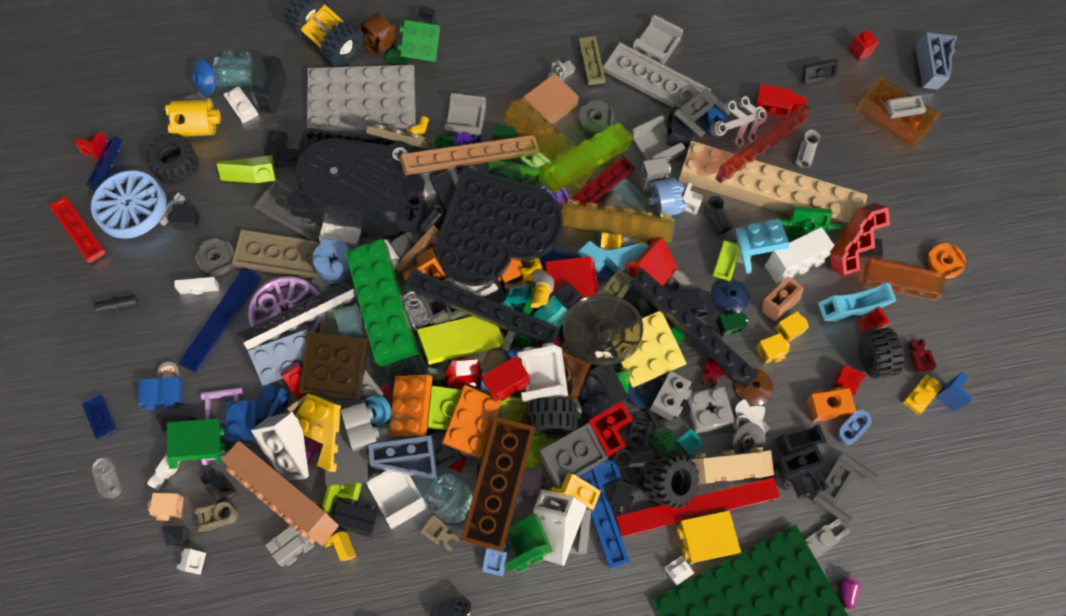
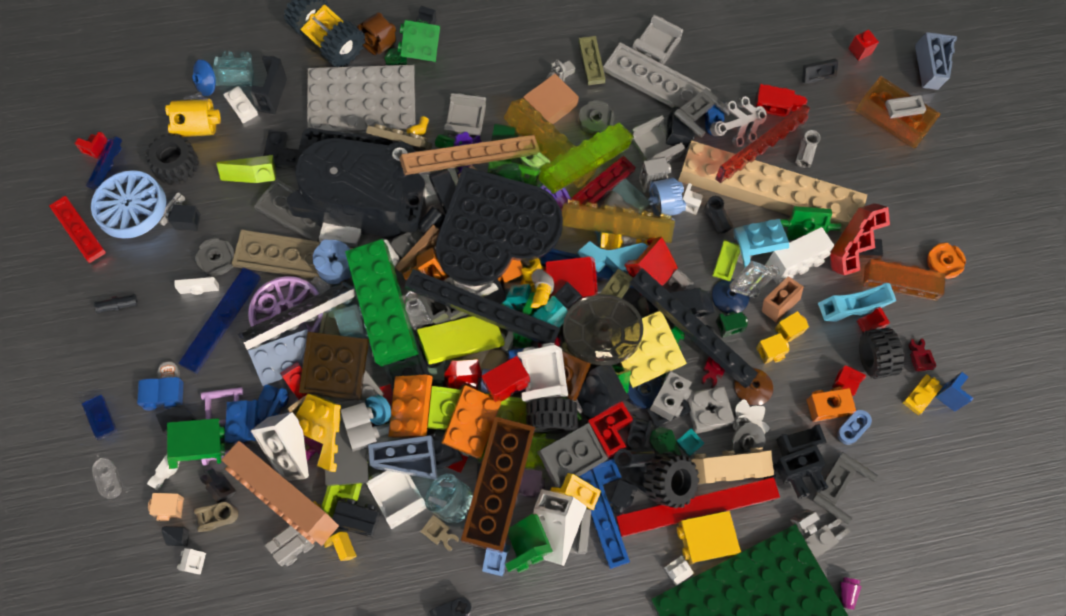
none -> clear plate [729,261,780,298]
none -> light grey tile [790,509,819,535]

